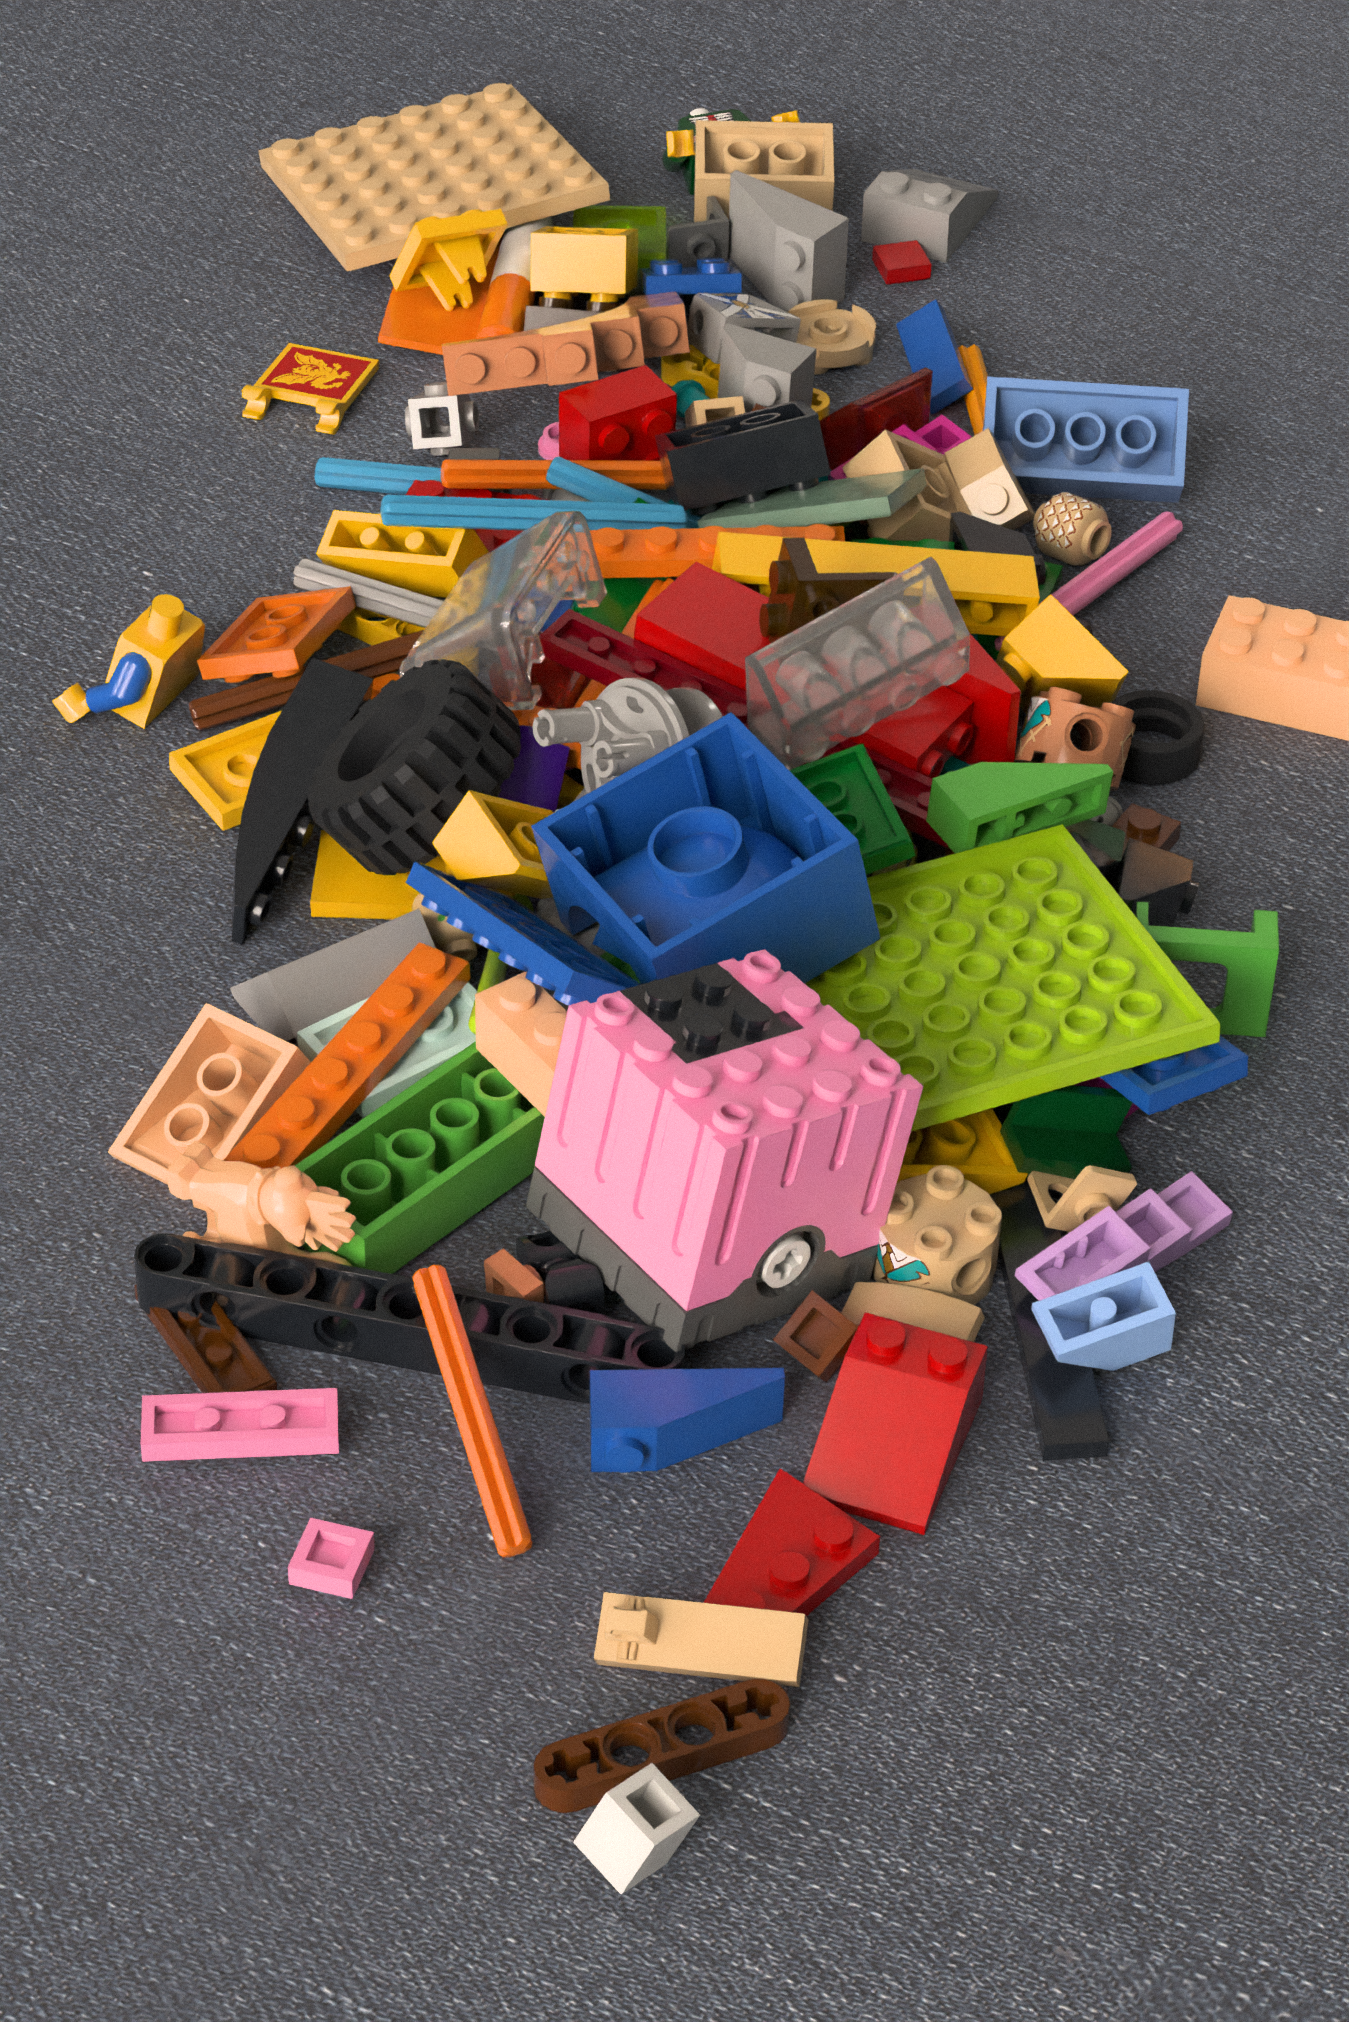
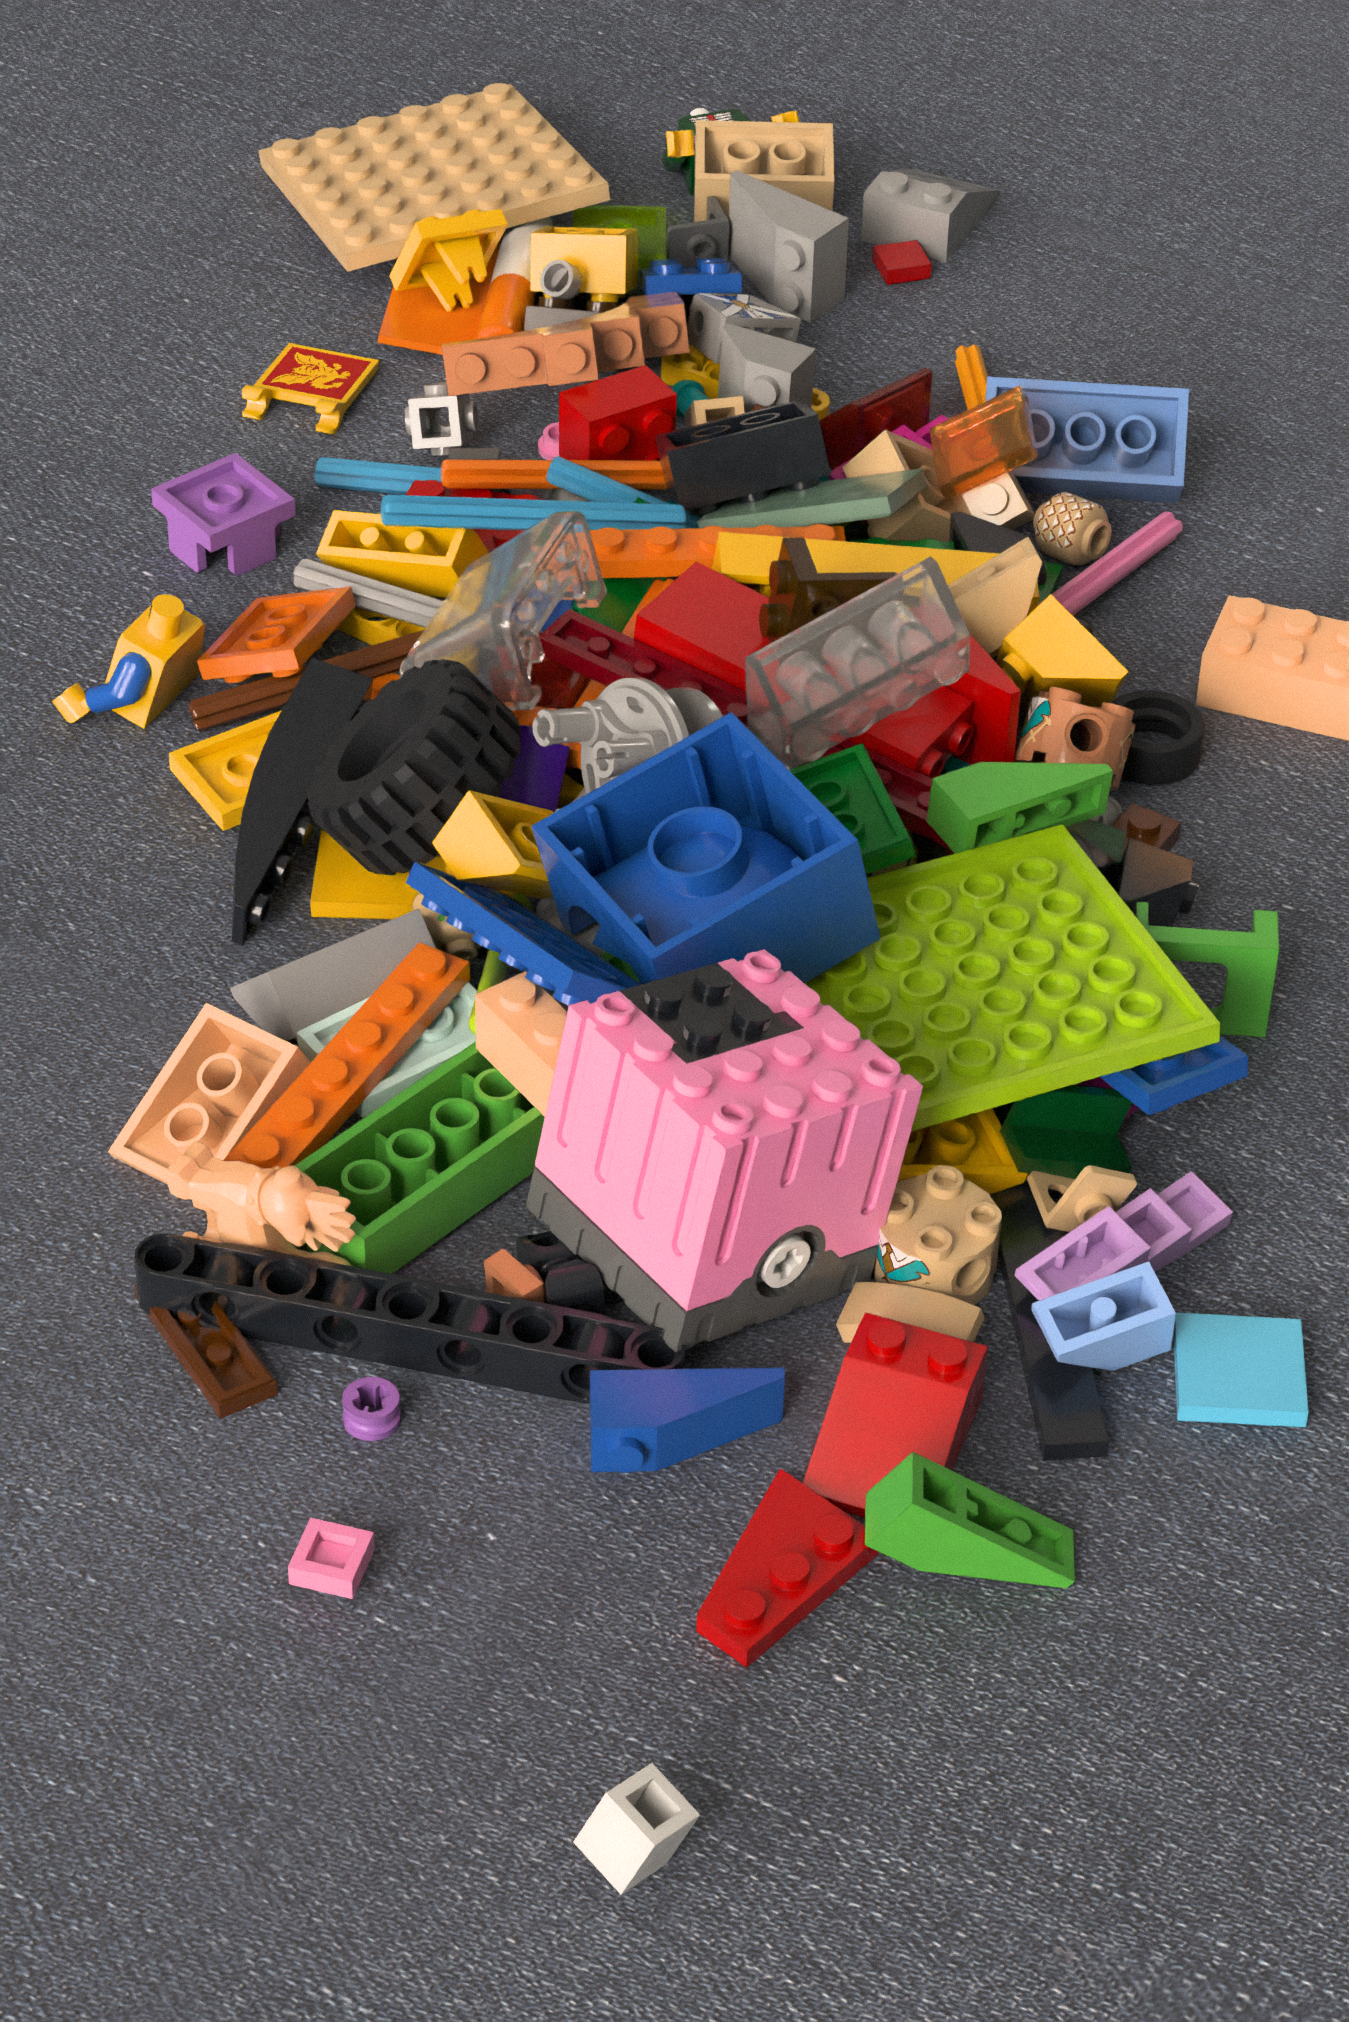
bright pink plate [141,1388,339,1462] -> none
orange axle [412,1264,532,1558] -> none
reddish brown beam [534,1679,790,1813] -> none
tan hinge [594,1592,808,1687] -> none
reddish brown plate [773,1290,858,1382] -> none
tan plate [788,299,876,375] -> none
blue tile [896,299,973,414] -> none
none -> medium lavender panel [151,453,296,576]
none -> medium lavender bush [342,1377,401,1441]
none -> light grey hinge [540,259,582,300]
none -> bright green slope [865,1452,1075,1588]
none -> clear orange tile [930,385,1038,500]
none -> tan slope [936,537,1042,657]
none -> medium azure tile [1173,1312,1309,1427]

